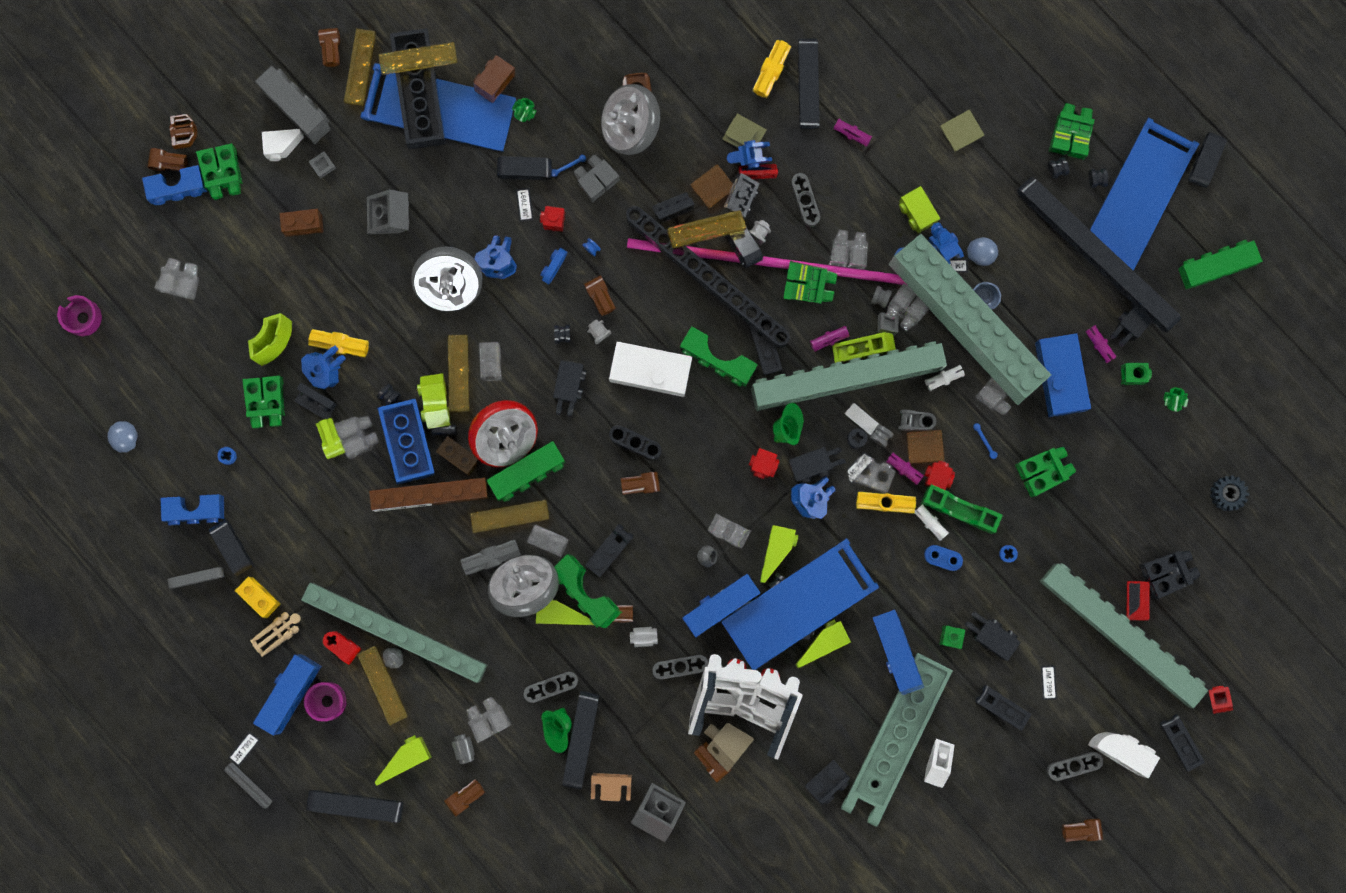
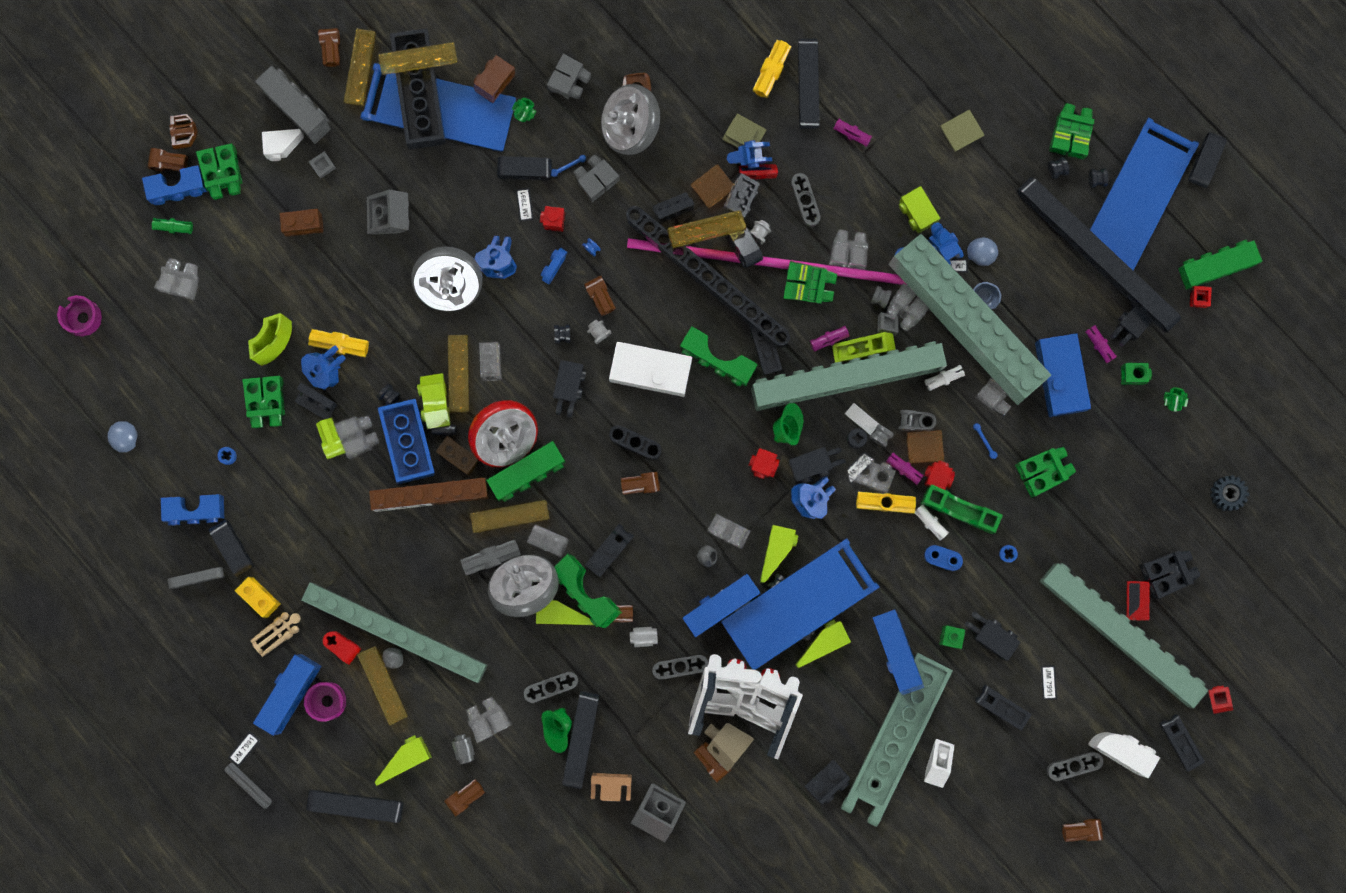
none -> green pin [152,218,193,234]
none -> dark grey hips [547,54,591,99]
none -> red piece [1190,286,1212,308]

